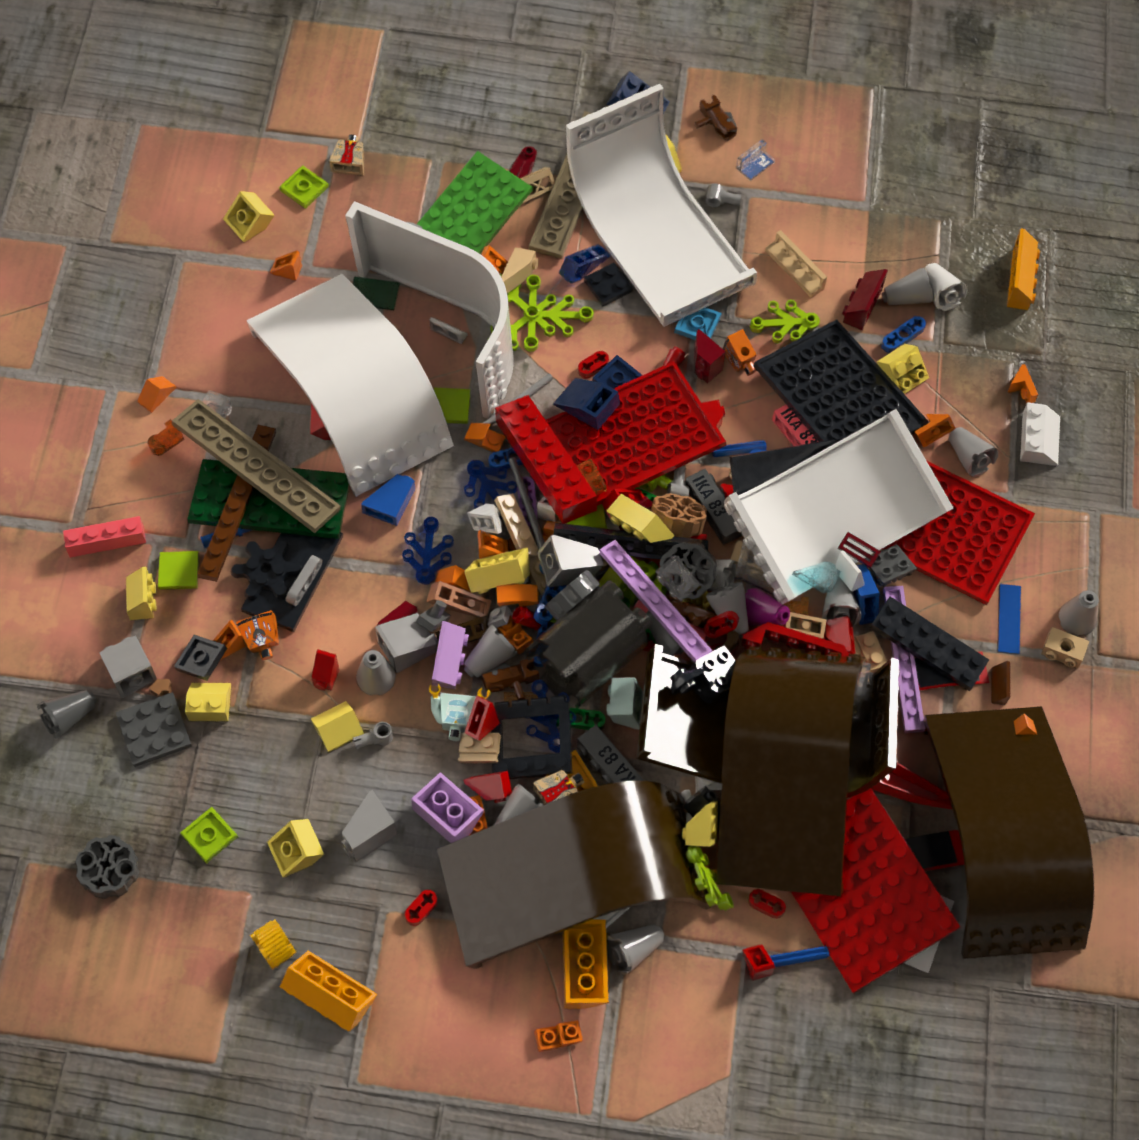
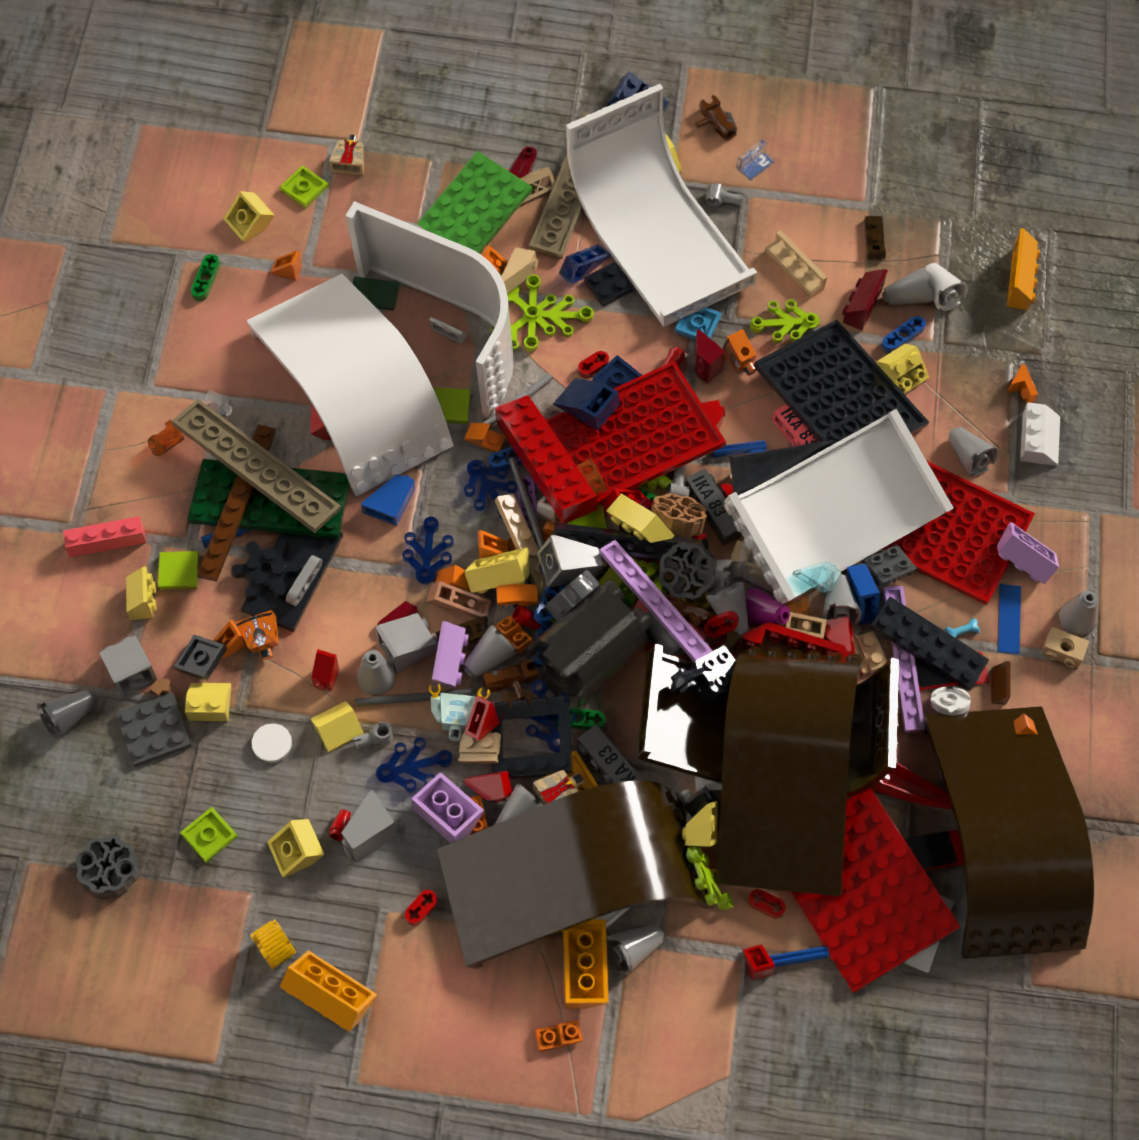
orange slope [137,376,176,413] -> none
dark grey tile [416,600,451,632] -> none
white slope [467,504,502,534] -> none
light grey plate [487,606,511,628] -> none
light aqua slope [607,677,643,729] -> none
clear brick [655,555,701,601] -> none
white slope [834,551,864,591] -> none
dark red tile [838,532,881,569] -> none
clear wing [853,662,873,718] -> none
orange slope [915,414,956,448] -> none
none -> green beam [191,254,220,301]
none -> white tile [252,723,292,763]
none -> red cone [329,809,351,841]
none -> dark grey piece [355,688,474,707]
none -> clear blue plant [376,737,453,793]
none -> dark brown plate [864,216,886,259]
none -> white tile [931,686,971,716]
none -> medium azure piece [945,618,980,638]
none -> lavender slope [997,522,1059,584]

